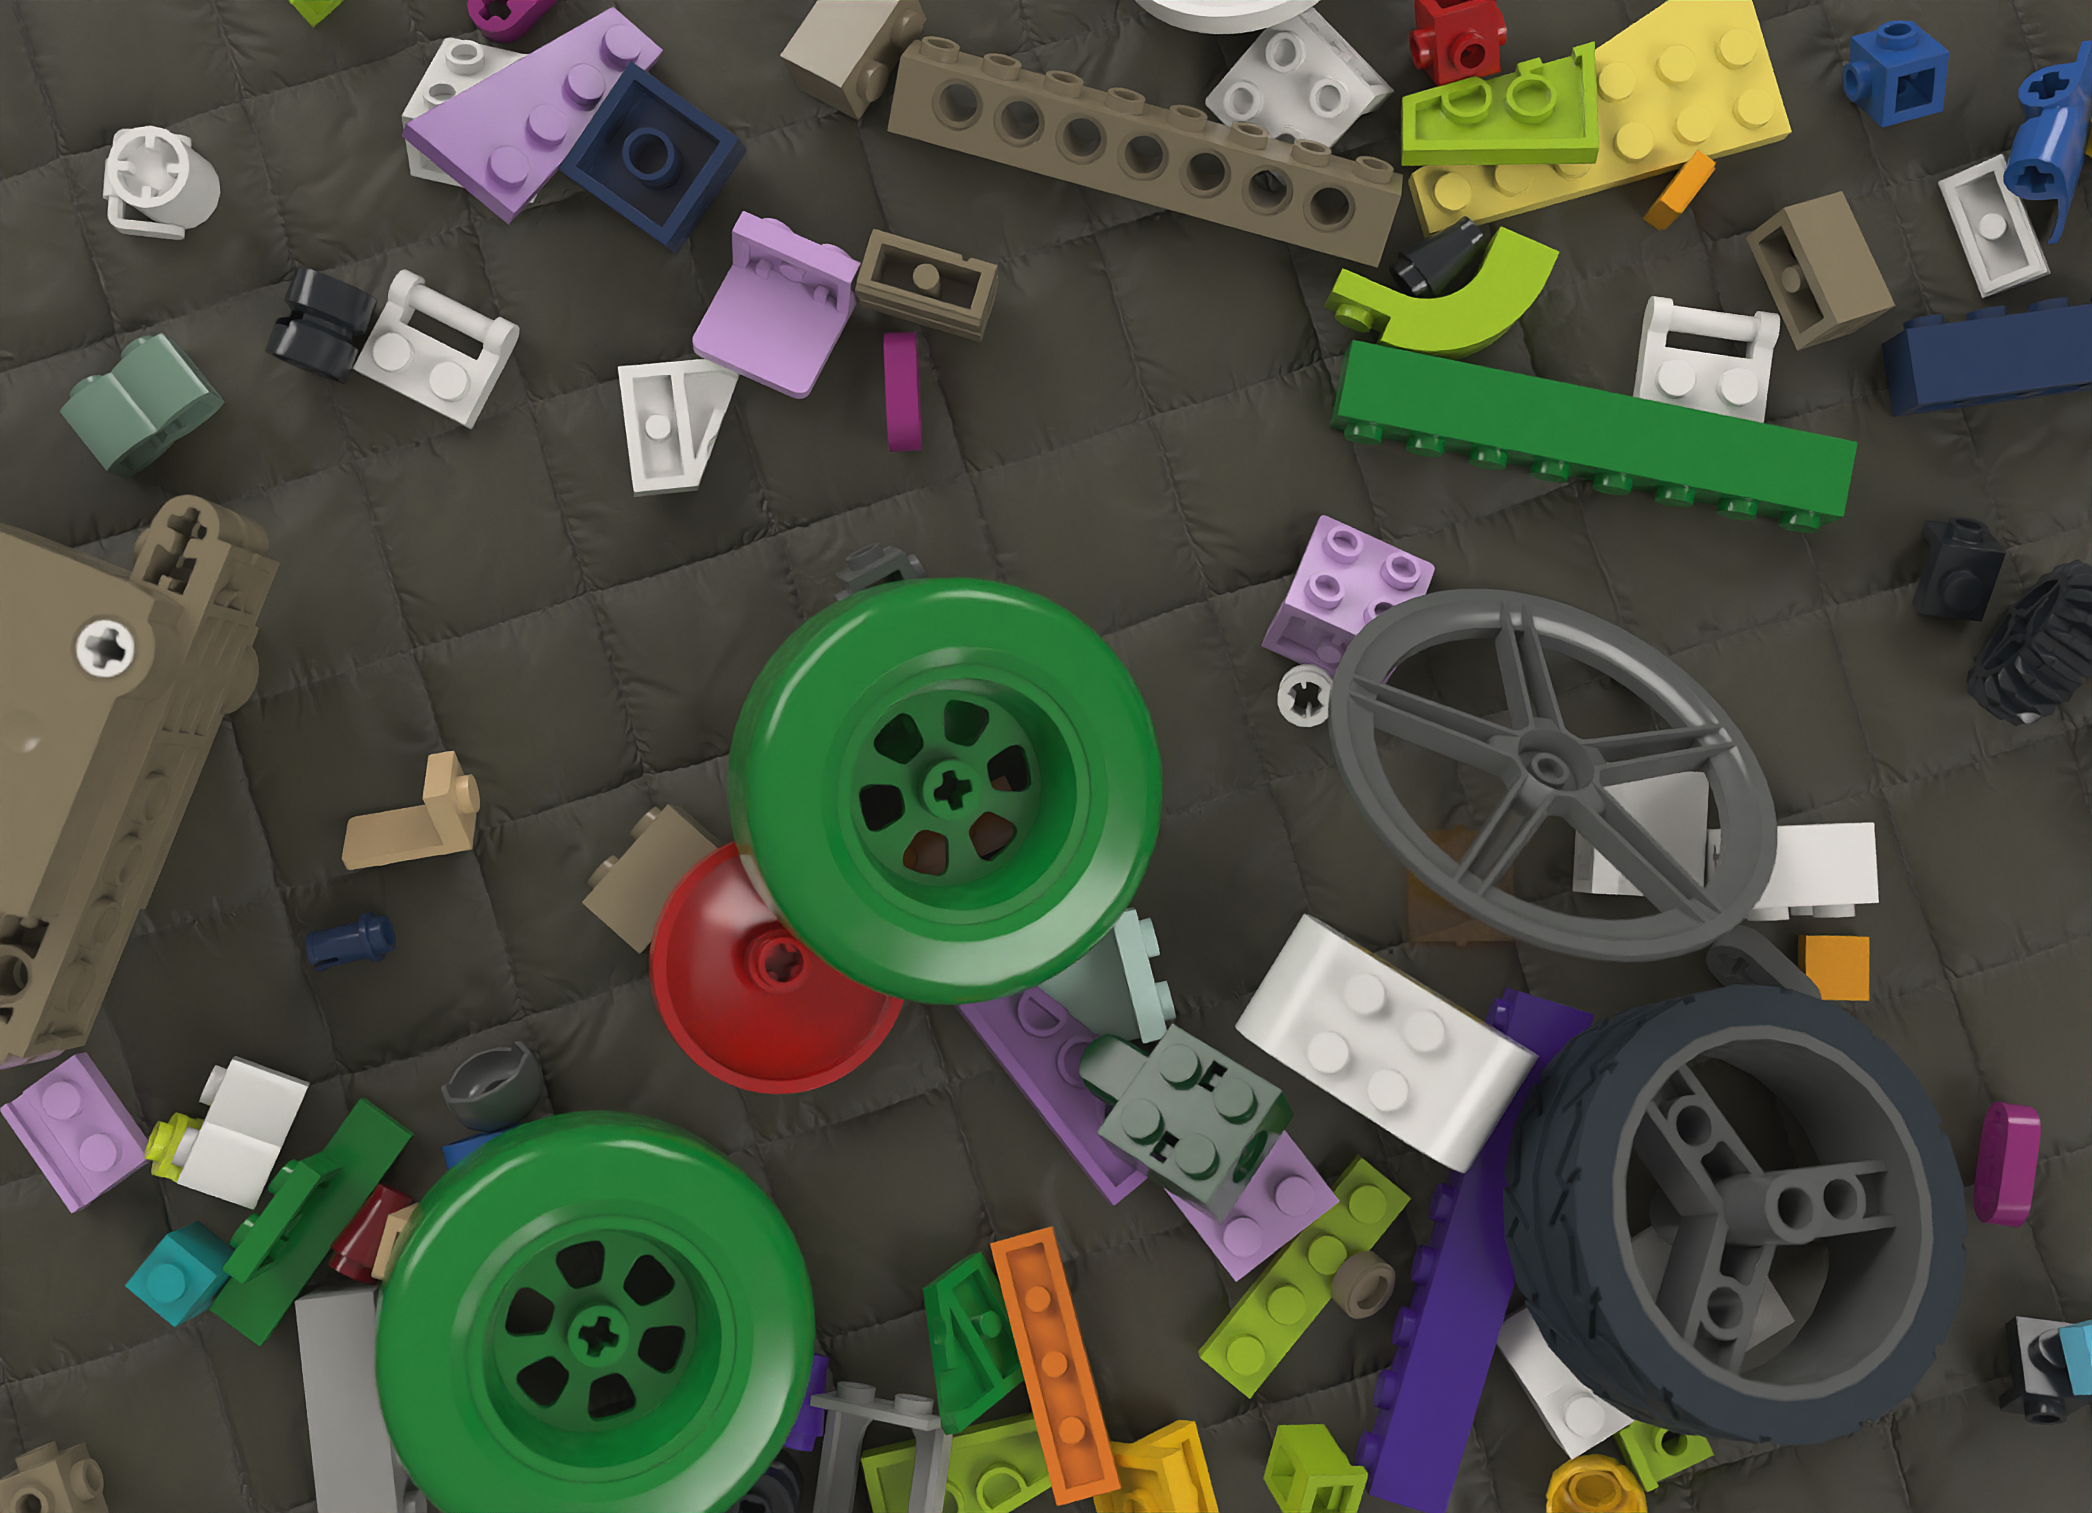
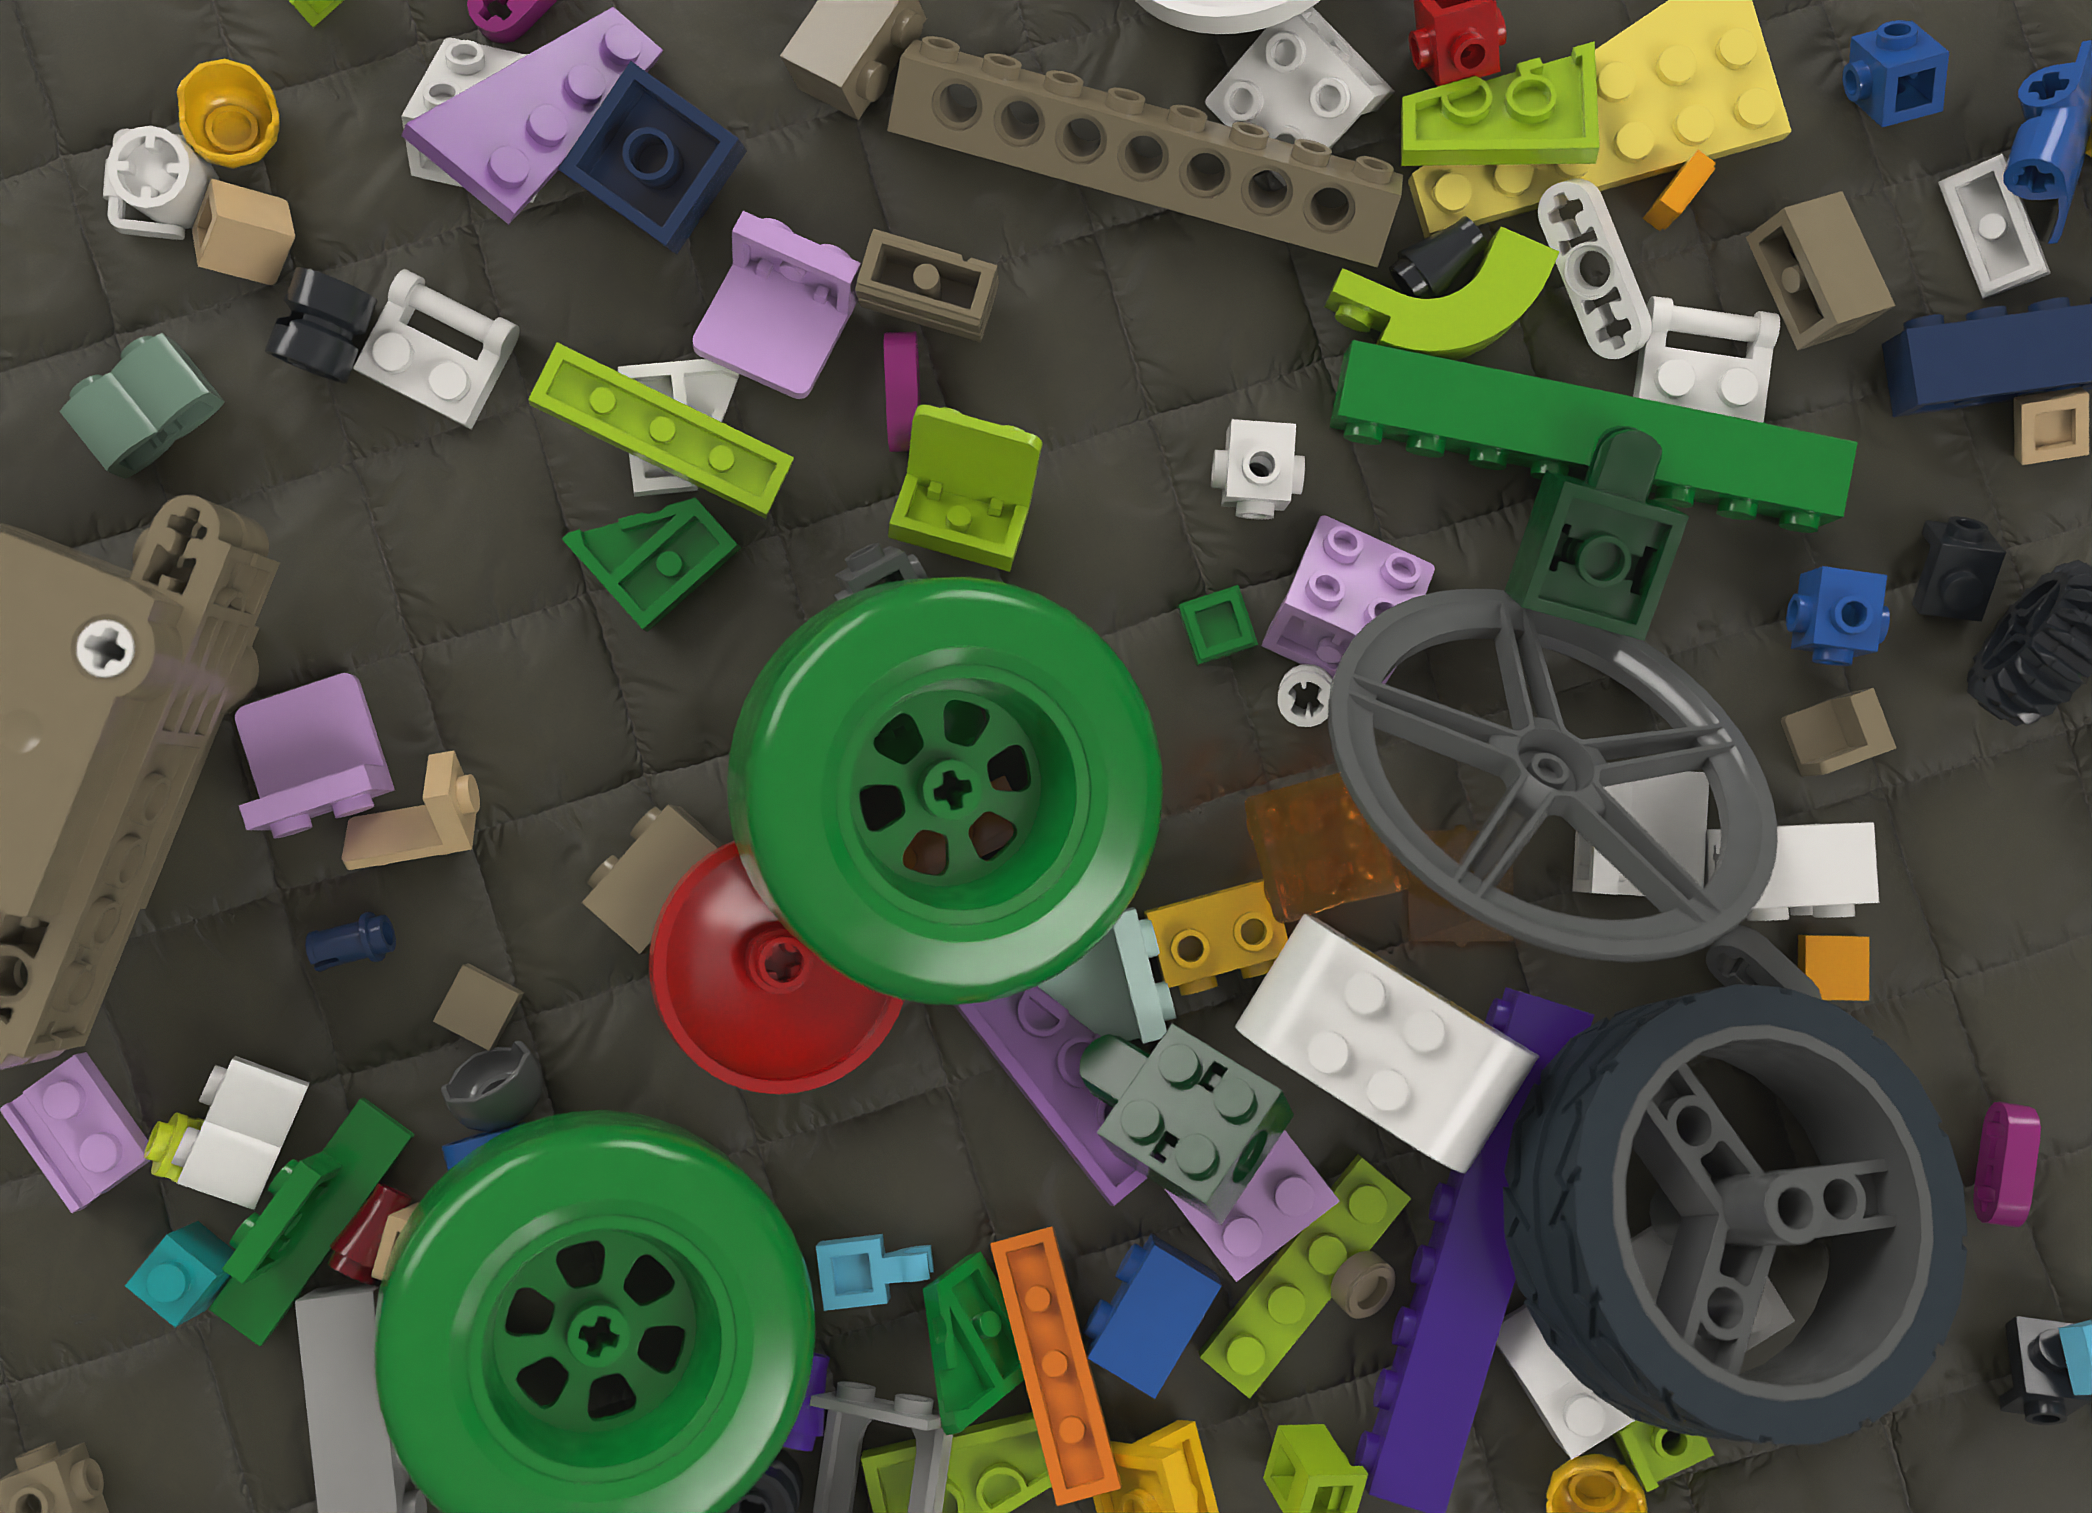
none -> yellow hair [177,58,280,168]
none -> tan panel [192,178,295,285]
none -> lavender bracket [235,673,395,838]
none -> dark tan tile [433,963,524,1051]
none -> lime plate [528,342,794,519]
none -> green wing [562,498,741,632]
none -> medium azure plate [816,1234,934,1311]
none -> lime bracket [888,405,1042,572]
none -> blue brick [1082,1233,1222,1399]
none -> yellow brick [1144,878,1288,996]
none -> green tile [1177,585,1258,666]
none -> white brick [1211,419,1305,520]
none -> clear orange bracket [1245,772,1410,923]
none -> dark green brick [1505,426,1689,641]
none -> white beam [1538,178,1652,359]
none -> dark tan panel [1781,688,1896,777]
none -> blue brick [1786,566,1890,666]
none -> tan plate [2014,387,2089,465]

